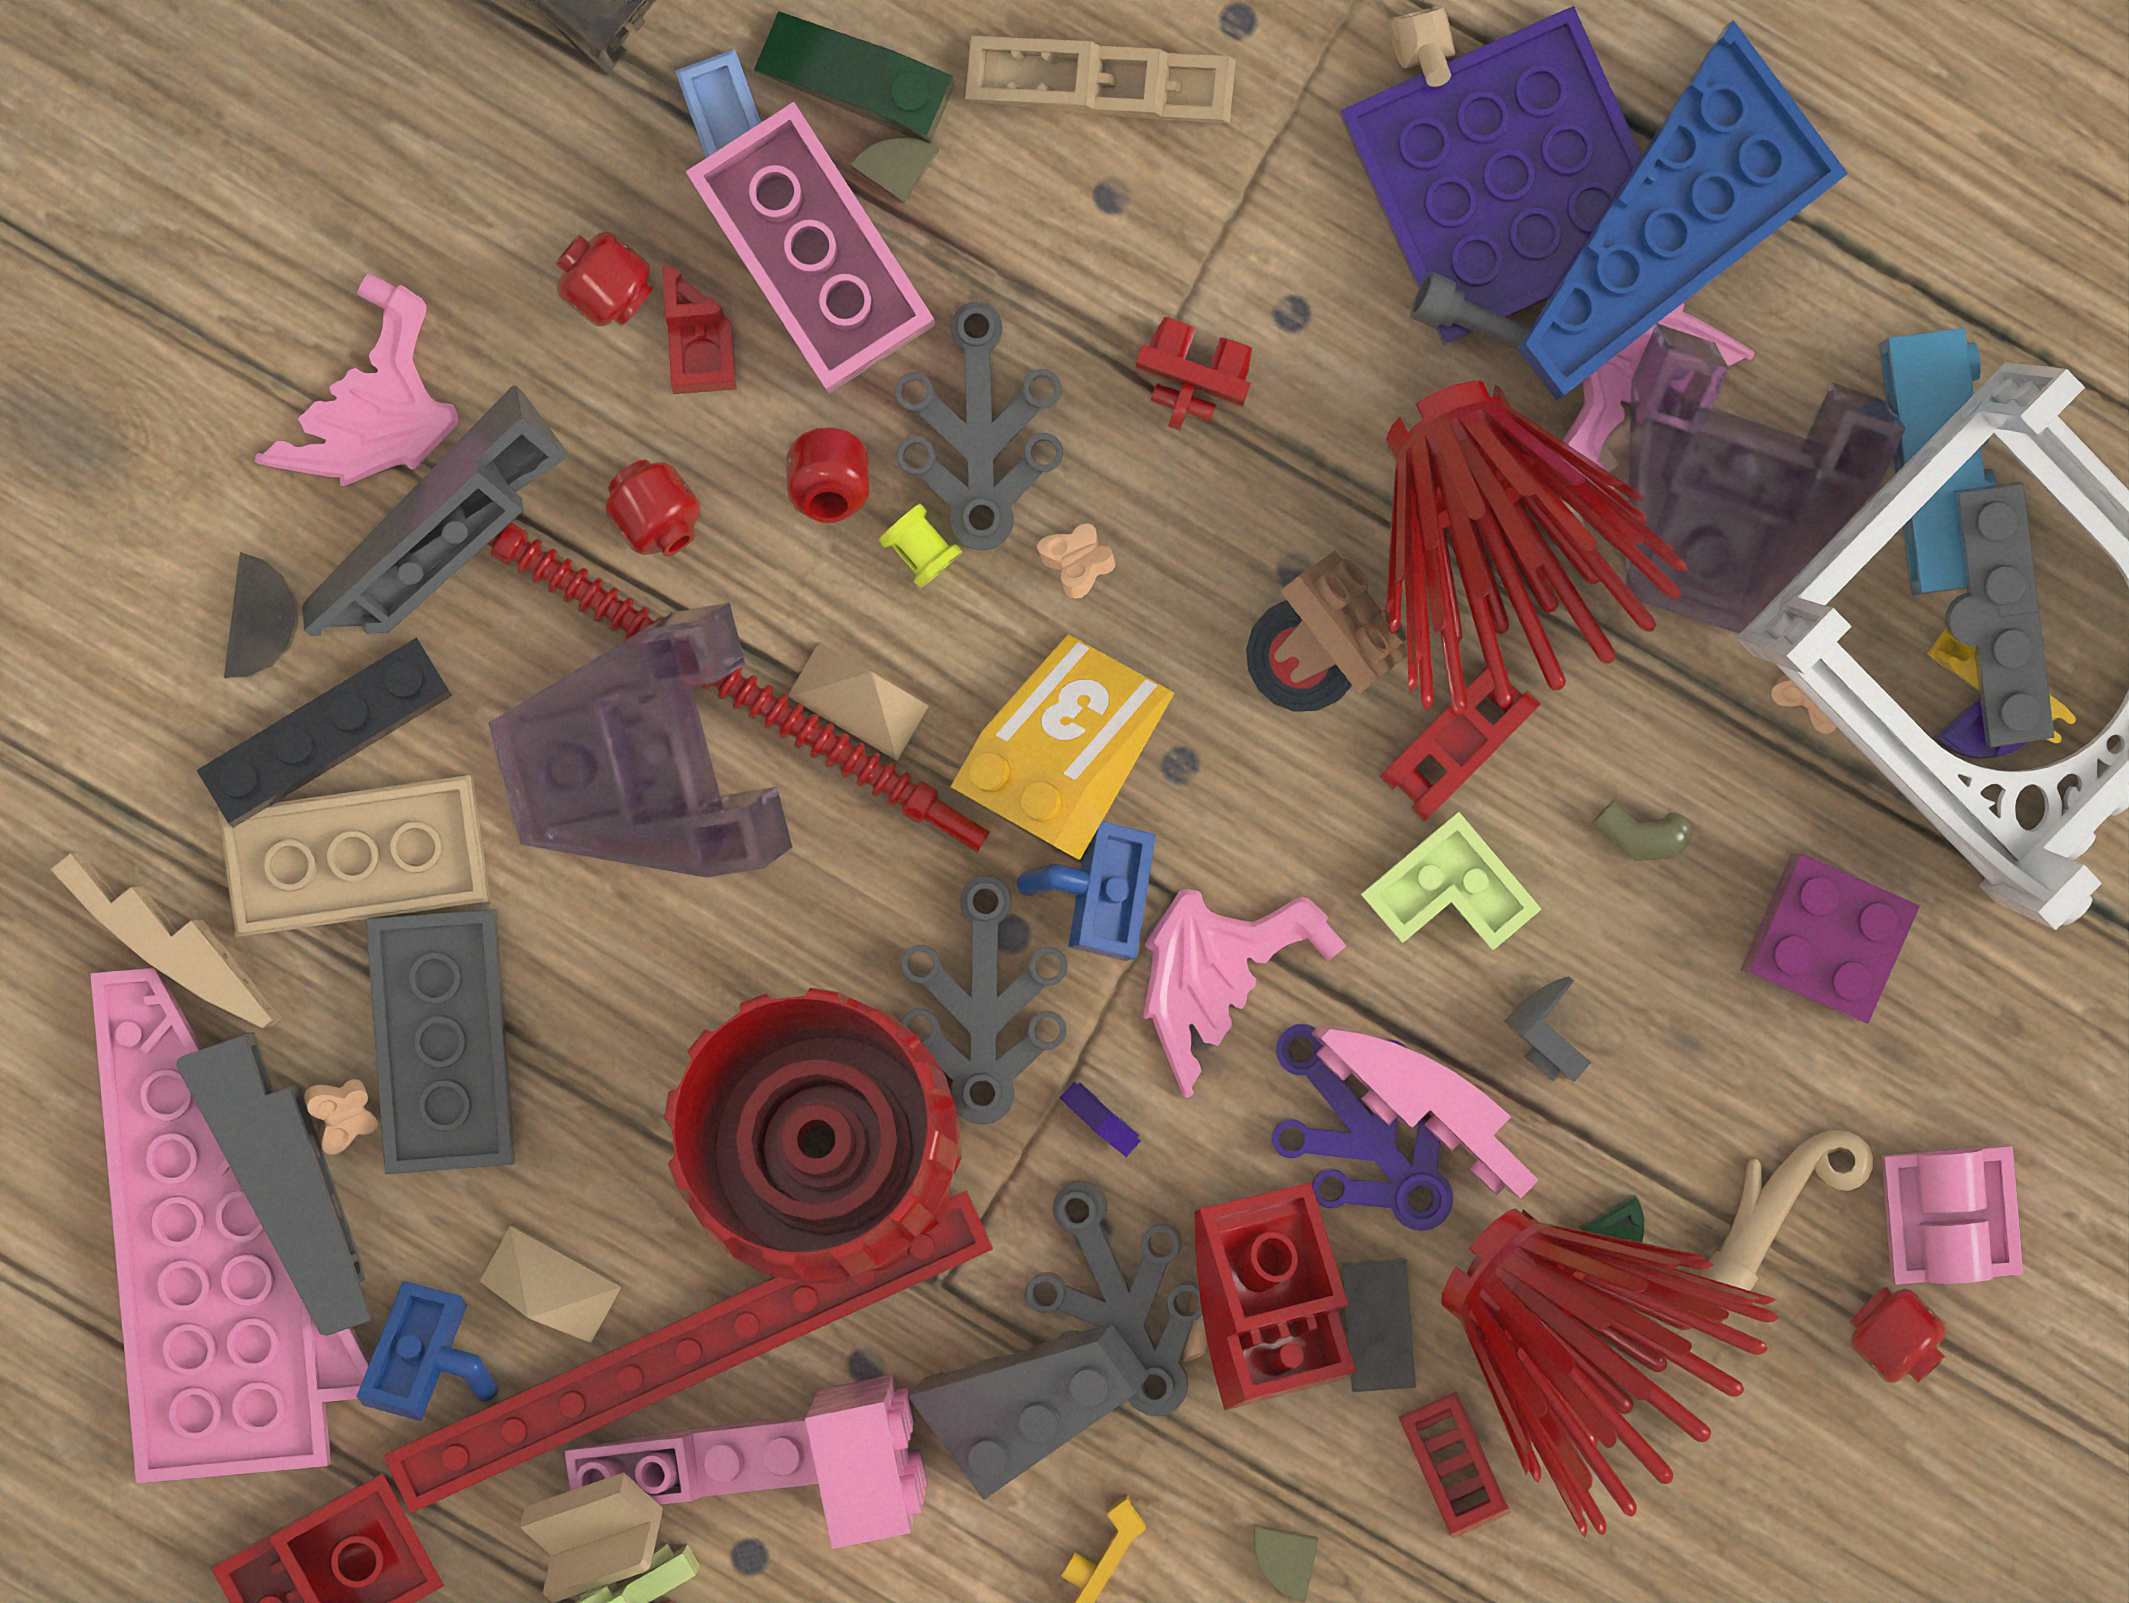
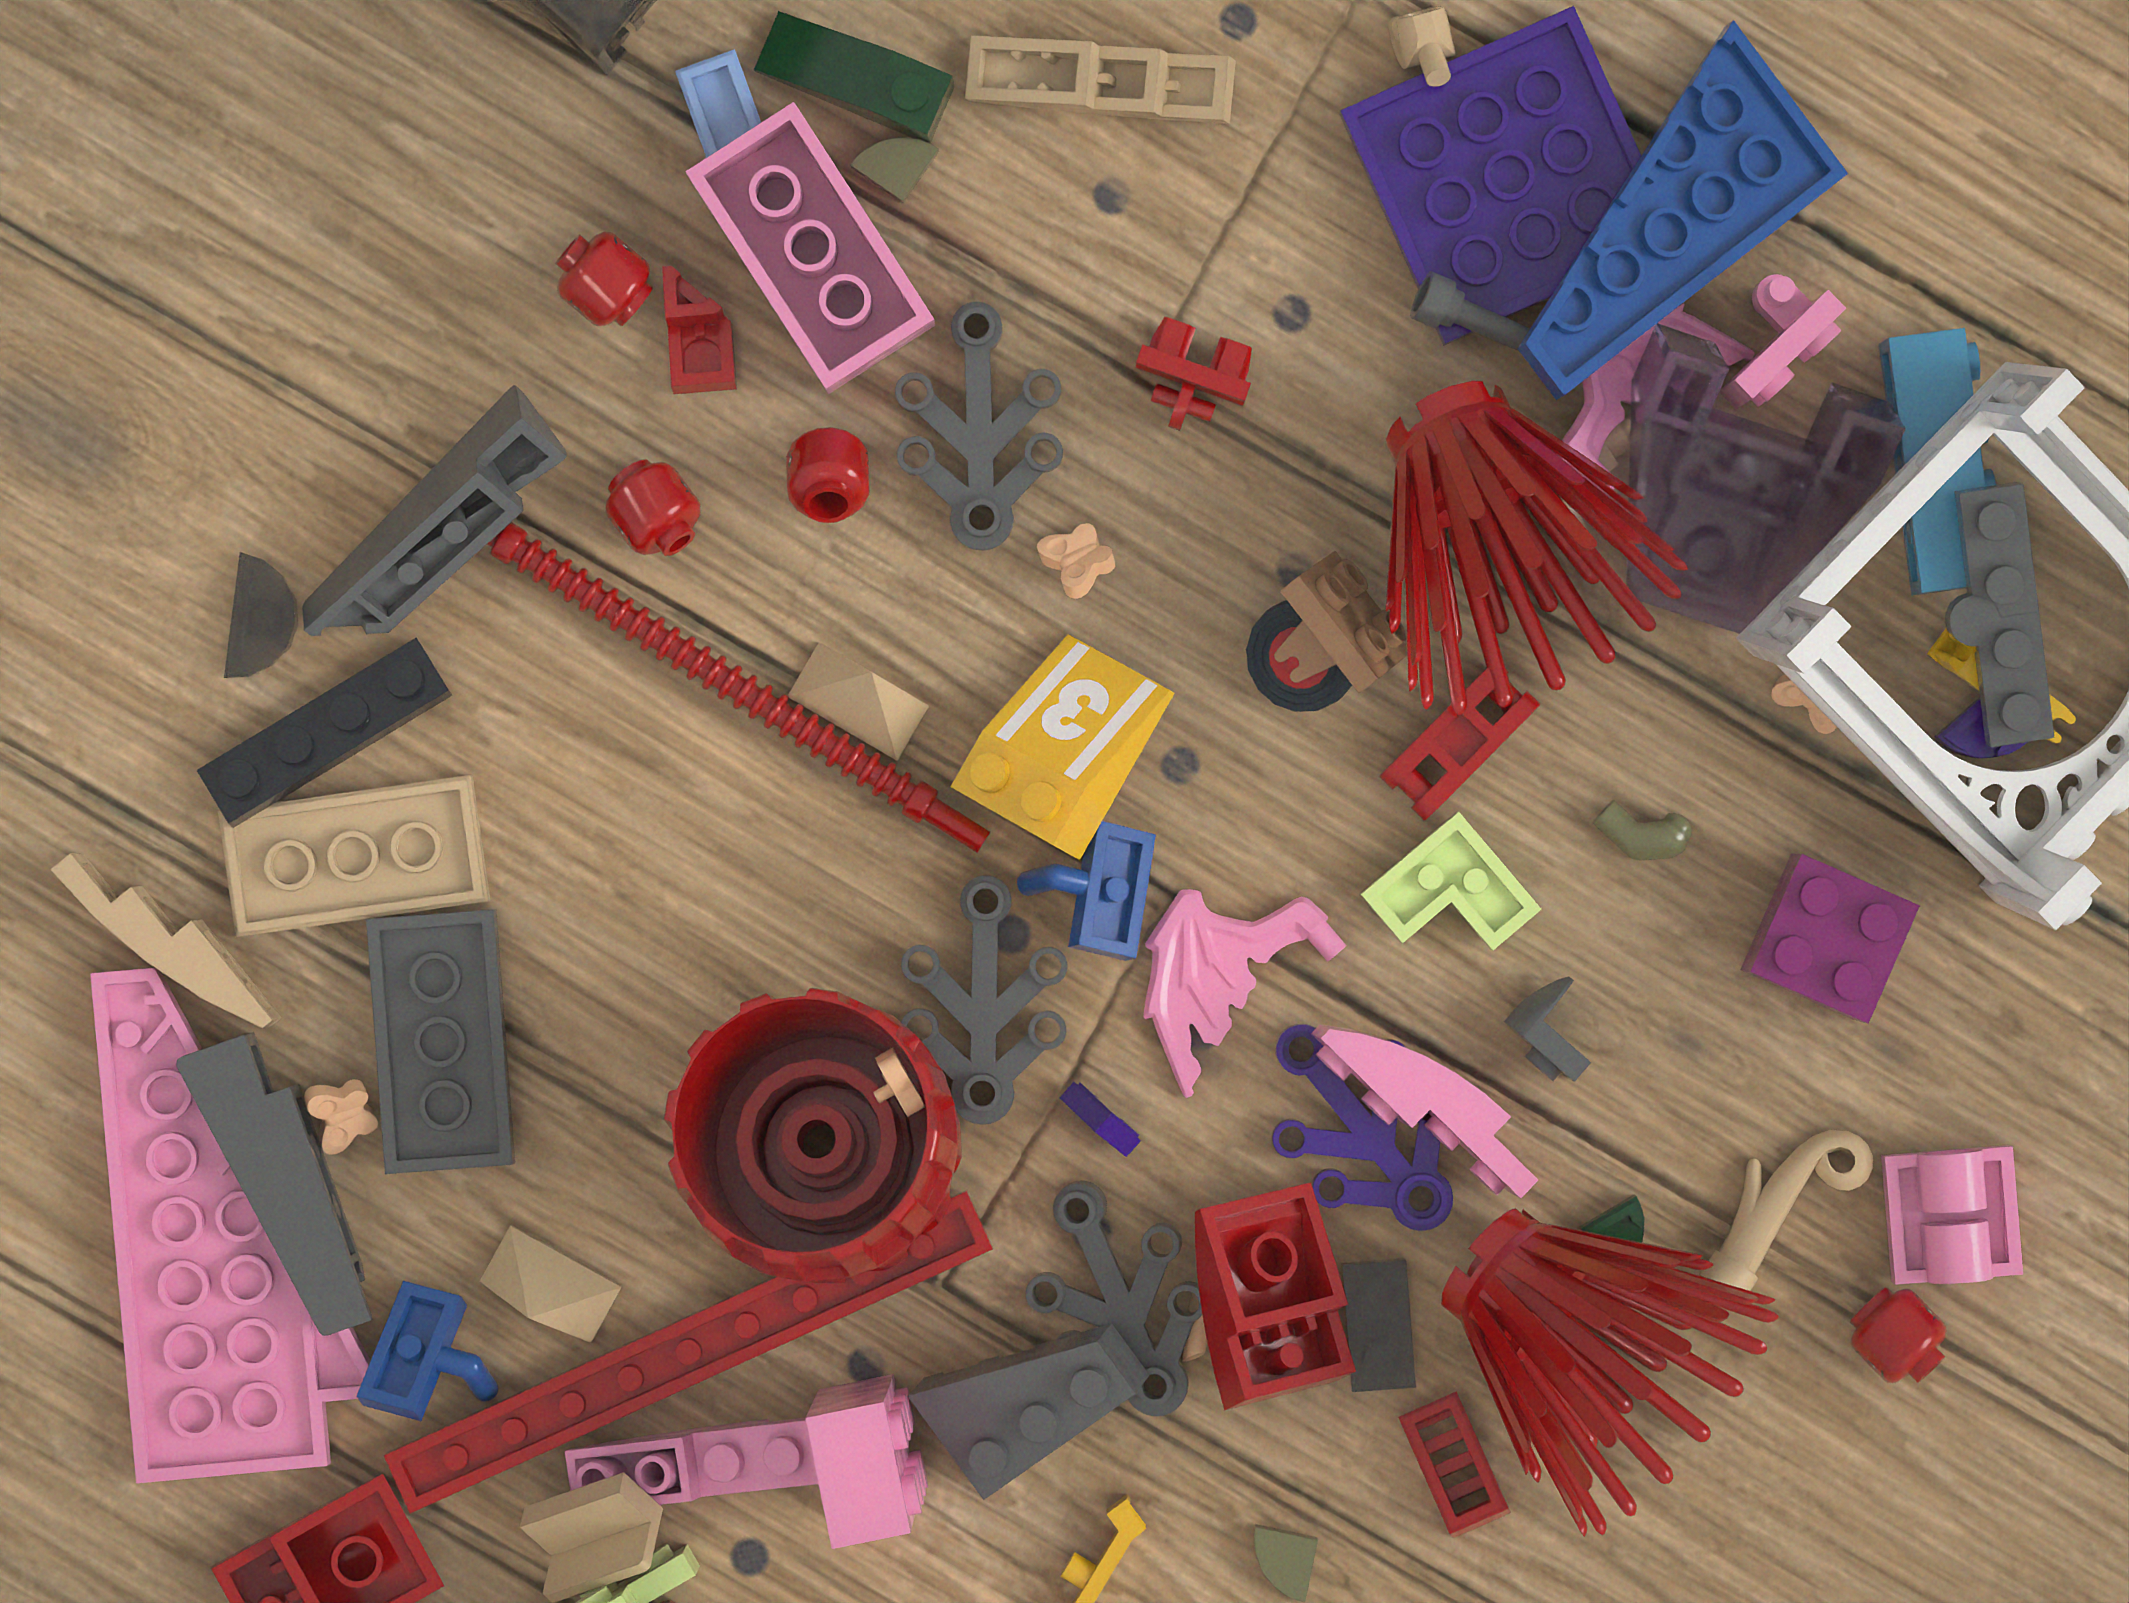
bright pink animal [255,273,459,486] -> none
wedge [488,602,793,878] -> none
neon yellow bush [878,504,962,588] -> none
none -> light nougat piece [873,1047,925,1117]
none -> bright pink plate [1719,274,1846,409]

